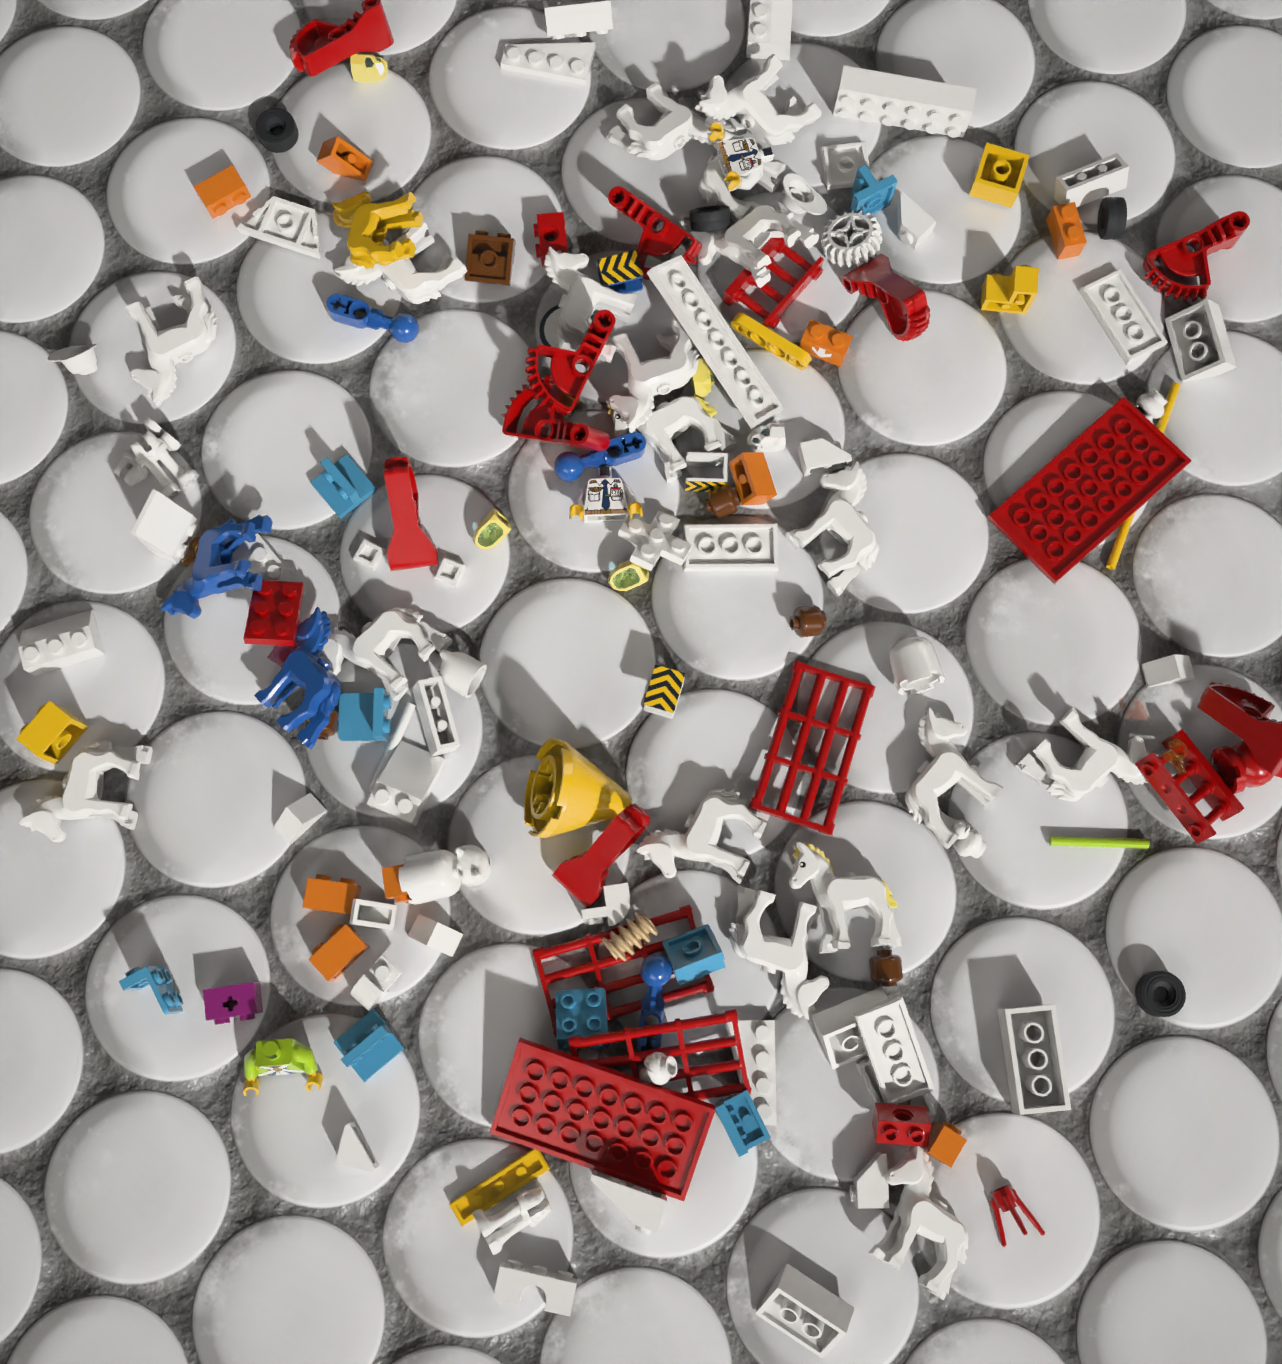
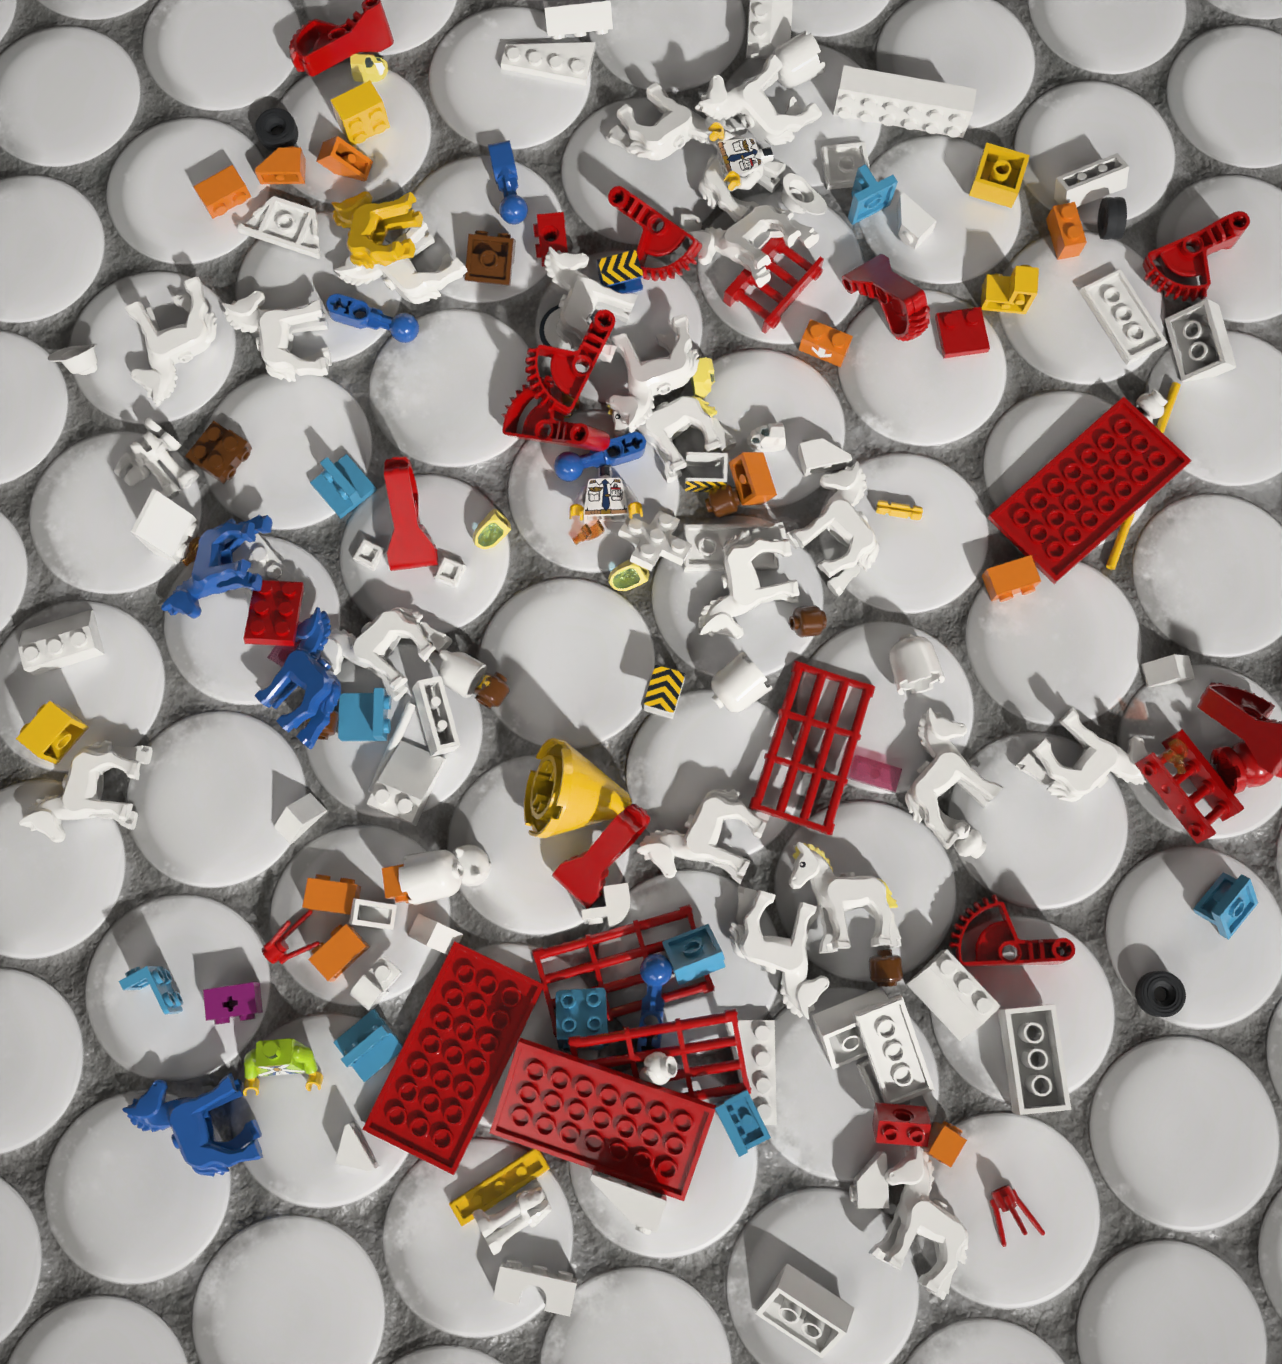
tan piece [601,911,659,962] -> none
white plate [647,255,784,429] -> none
black tyre [689,205,731,232] -> none
yellow beam [730,312,812,370] -> none
white gear [821,210,882,268] -> none
lime bar [1049,836,1150,849] -> none
none -> blue animal [122,1073,263,1177]
none -> reddish brown plate [185,420,252,484]
none -> white animal [222,291,332,382]
none -> orange slope [255,146,306,184]
none -> red plant [262,909,320,964]
none -> yellow brick [330,80,390,146]
none -> red plate [362,941,544,1175]
none -> reddish brown head [474,672,510,709]
none -> blue beam [488,140,528,225]
none -> clear orange piece [572,519,605,545]
none -> white animal [698,522,799,639]
none -> white cylinder [711,651,773,712]
none -> white cylinder [772,30,825,88]
none -> clear pink plate [848,754,902,793]
none -> yellow axle [876,500,923,520]
none -> white slope [906,949,1001,1041]
none -> red plate [935,307,990,359]
none -> red arm [948,895,1075,967]
none -> orange brick [981,555,1041,602]
none -> dark azure bracket [1193,872,1258,940]

